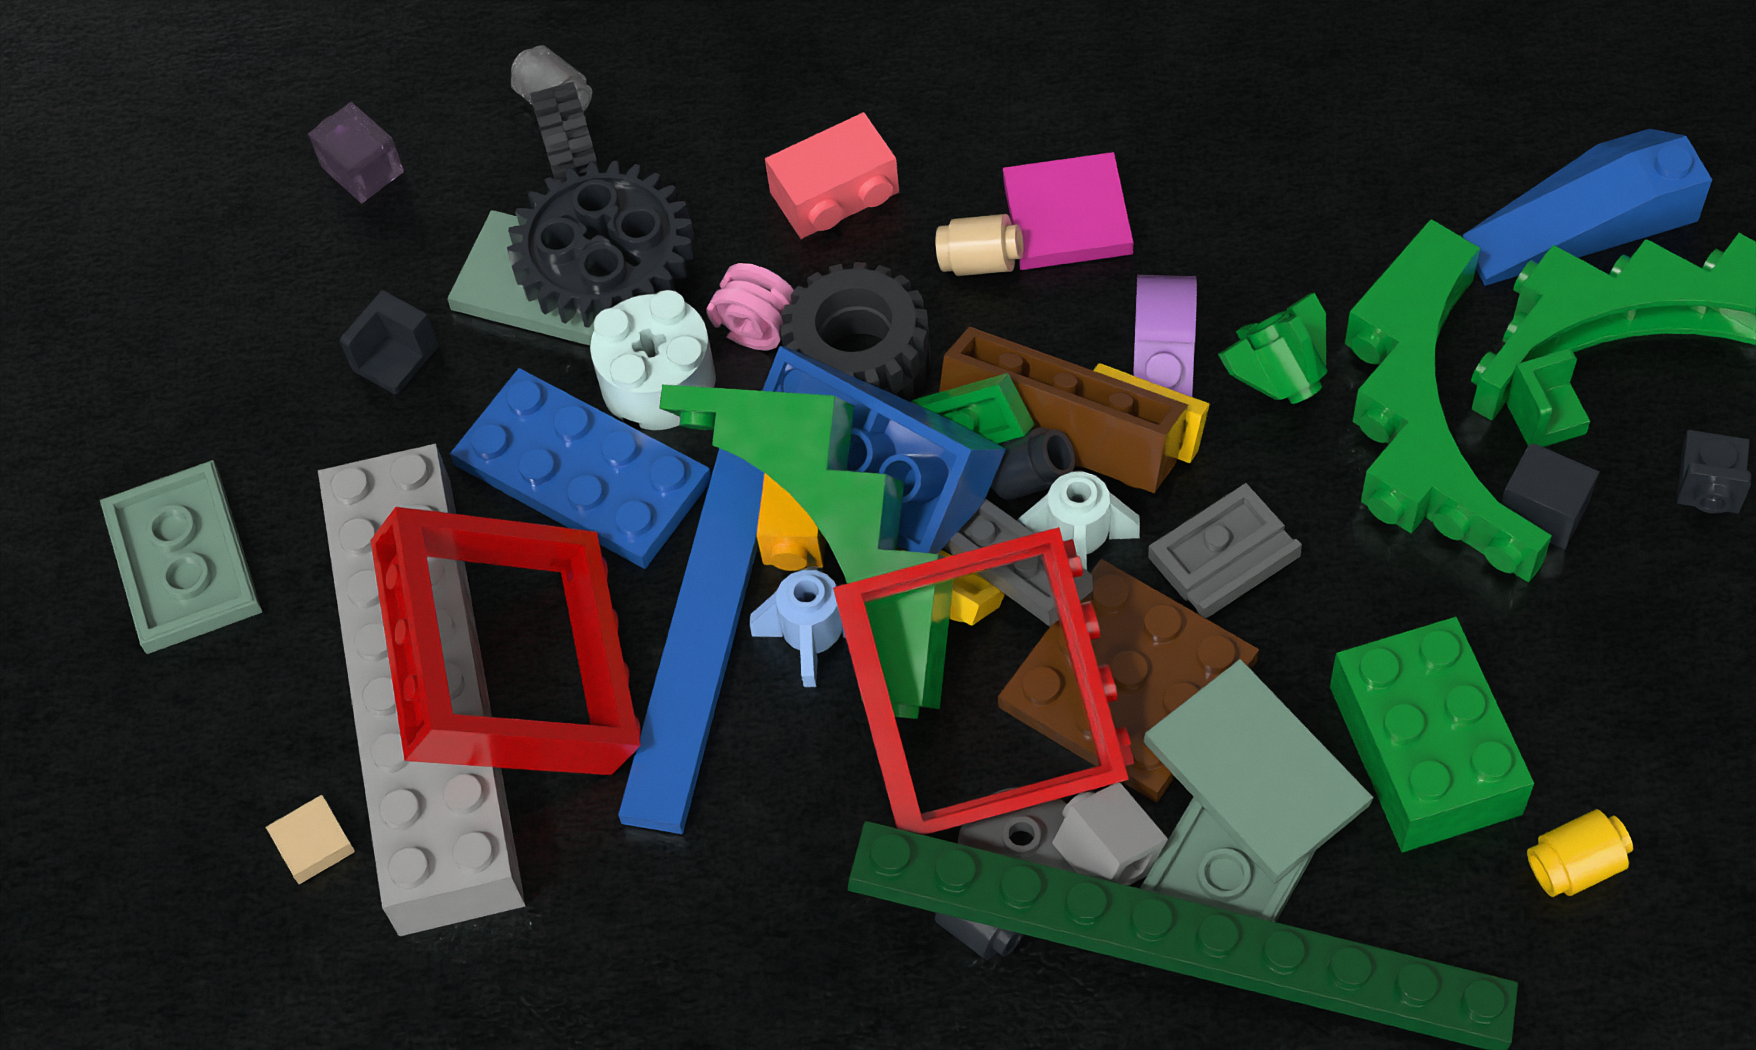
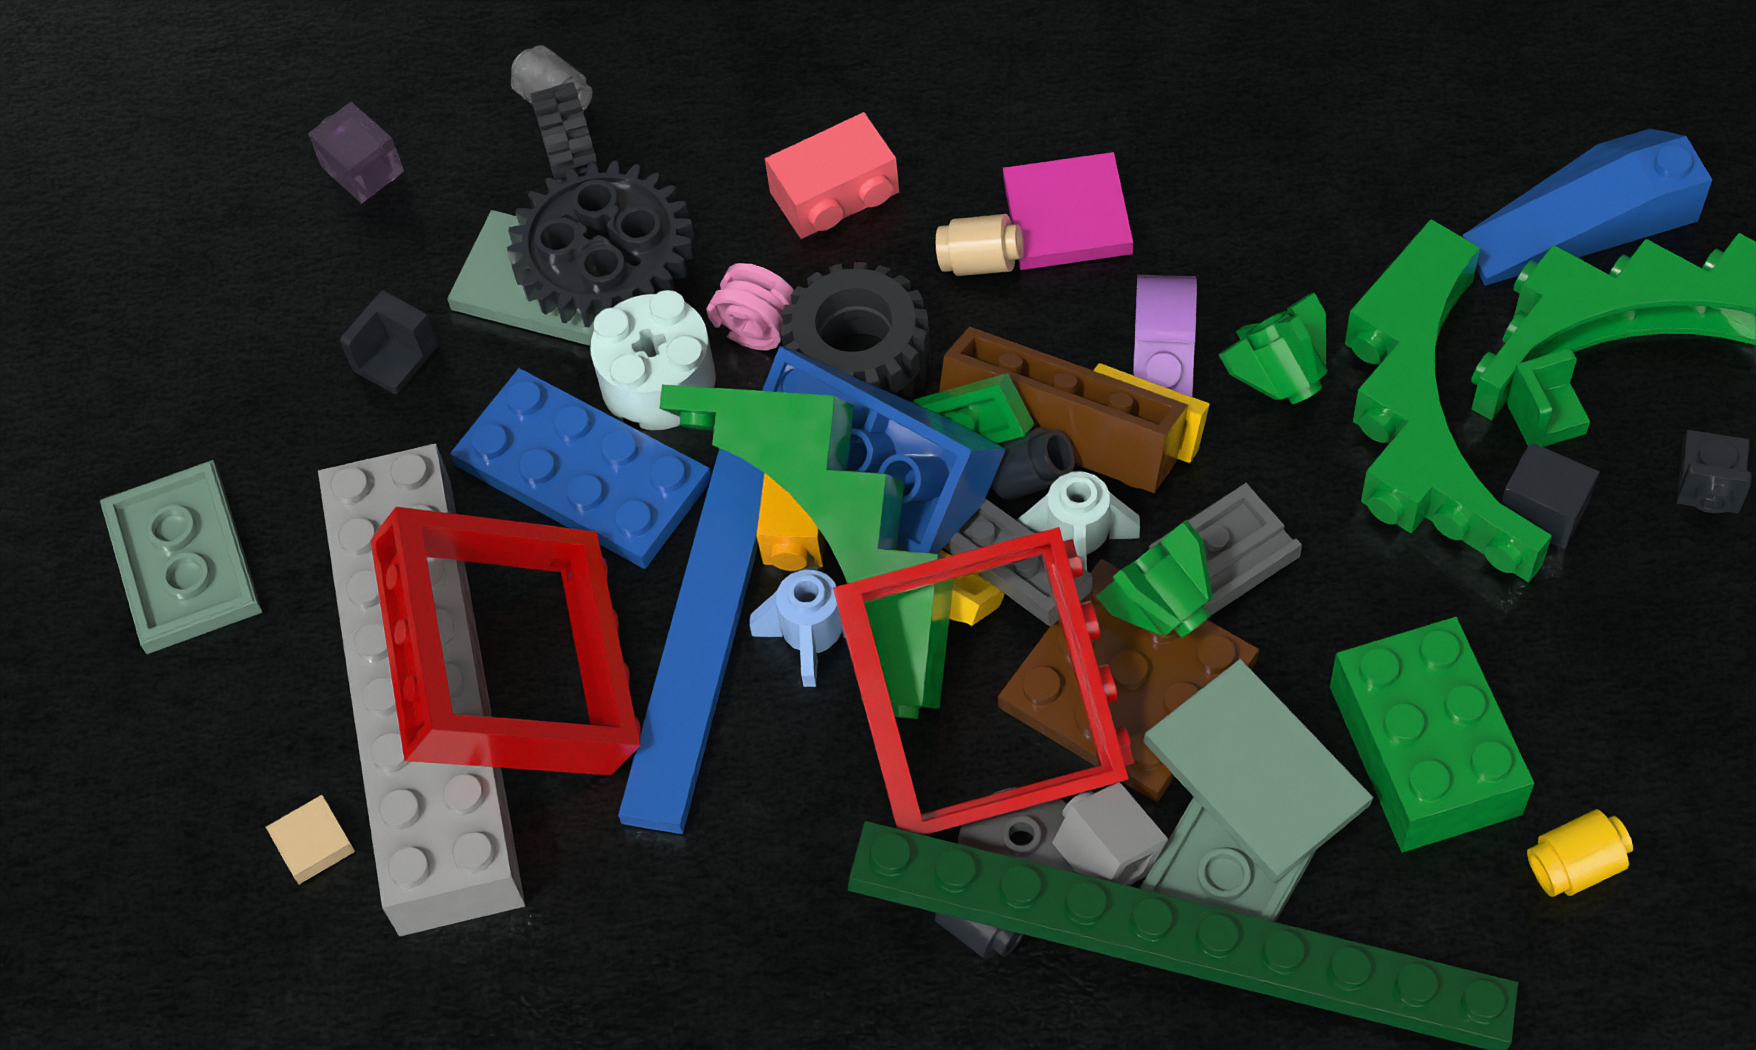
none -> green brick [1096,520,1214,639]

